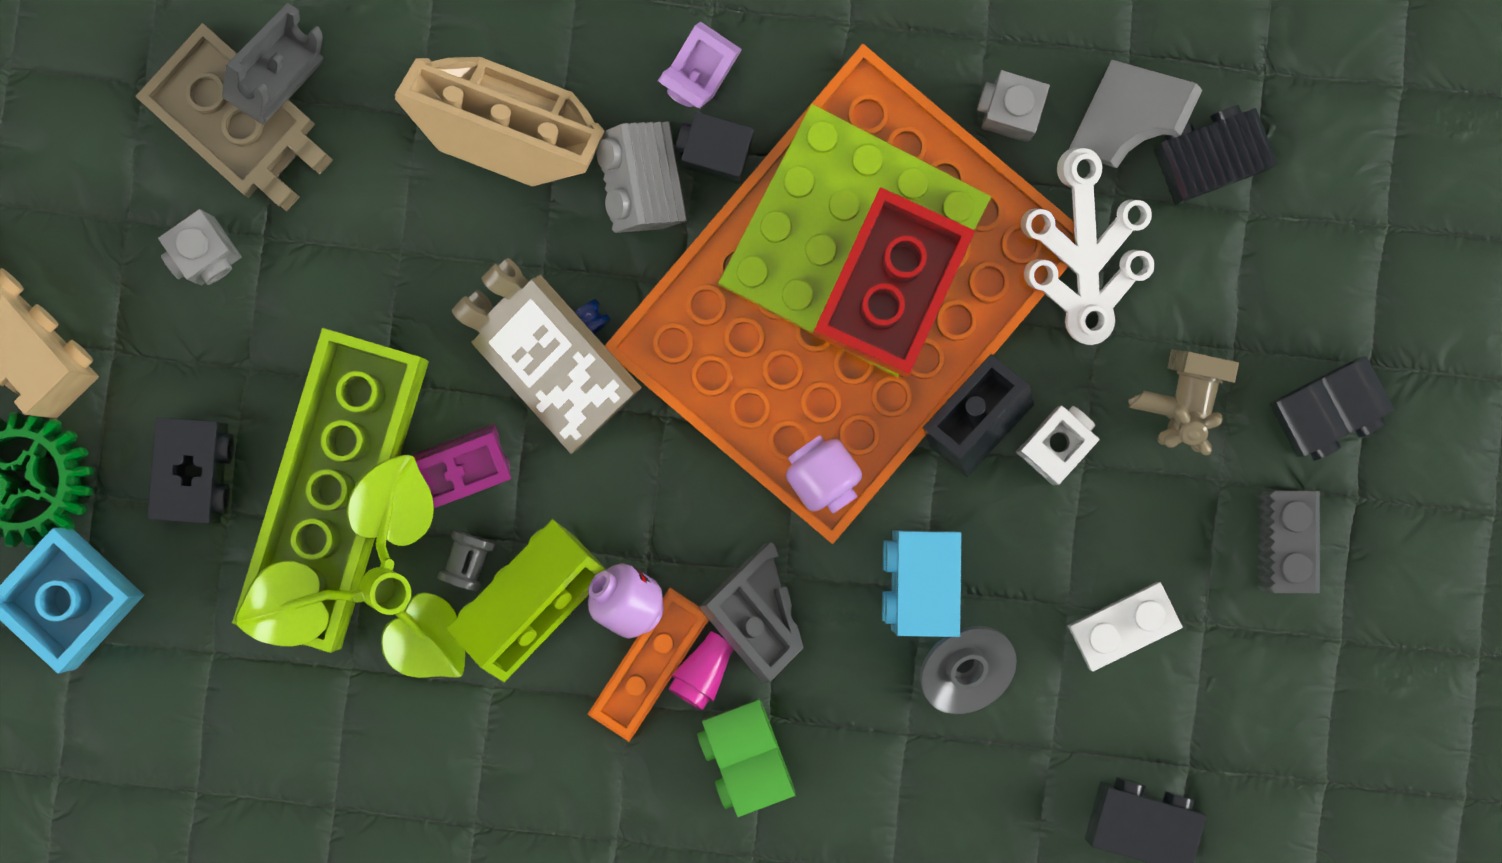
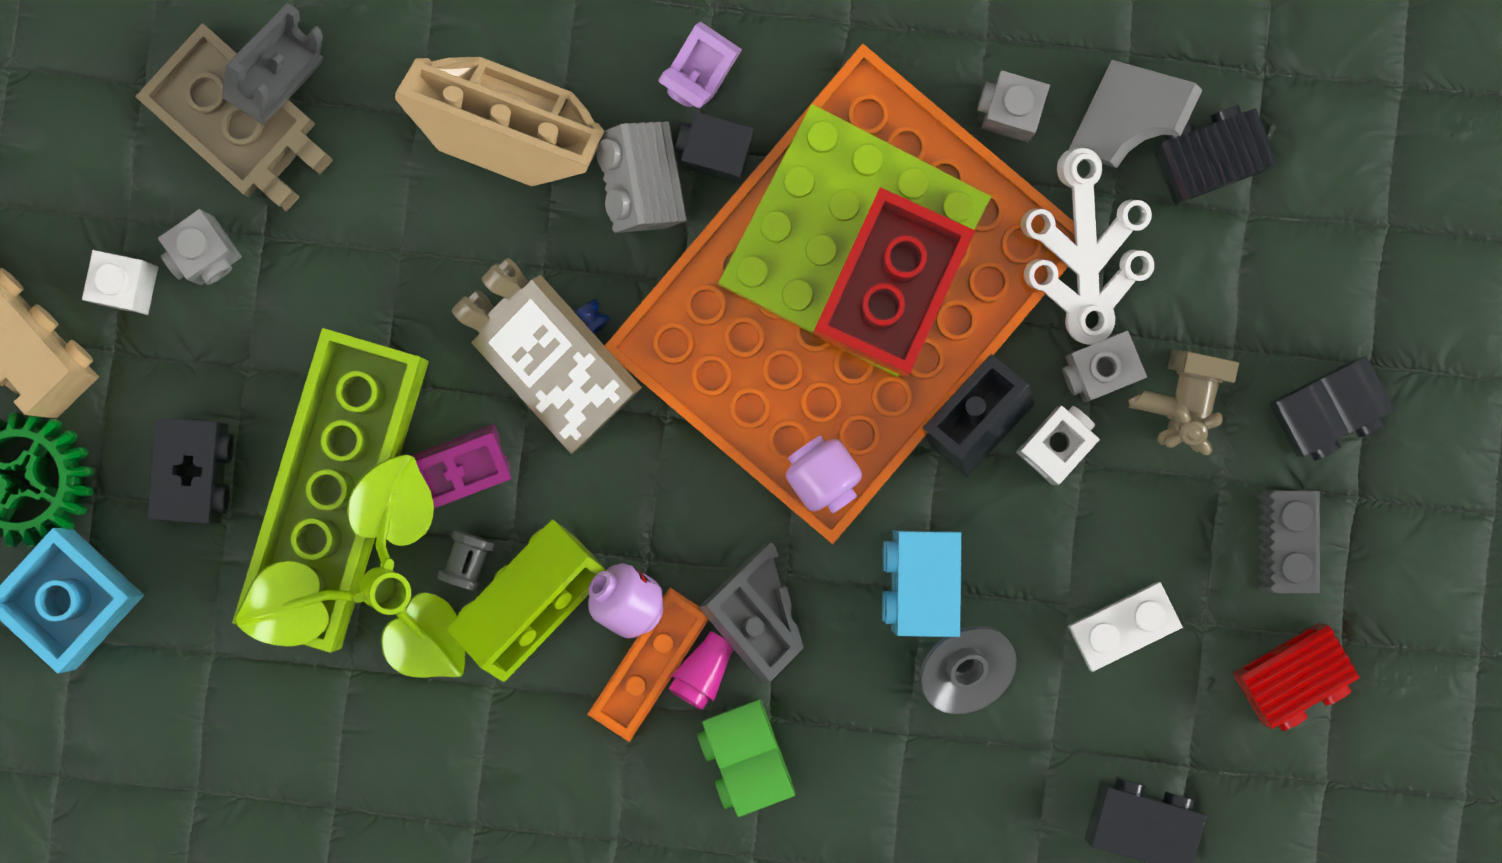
none -> white brick [82,250,158,315]
none -> light grey brick [1062,330,1147,402]
none -> red brick [1232,623,1360,731]

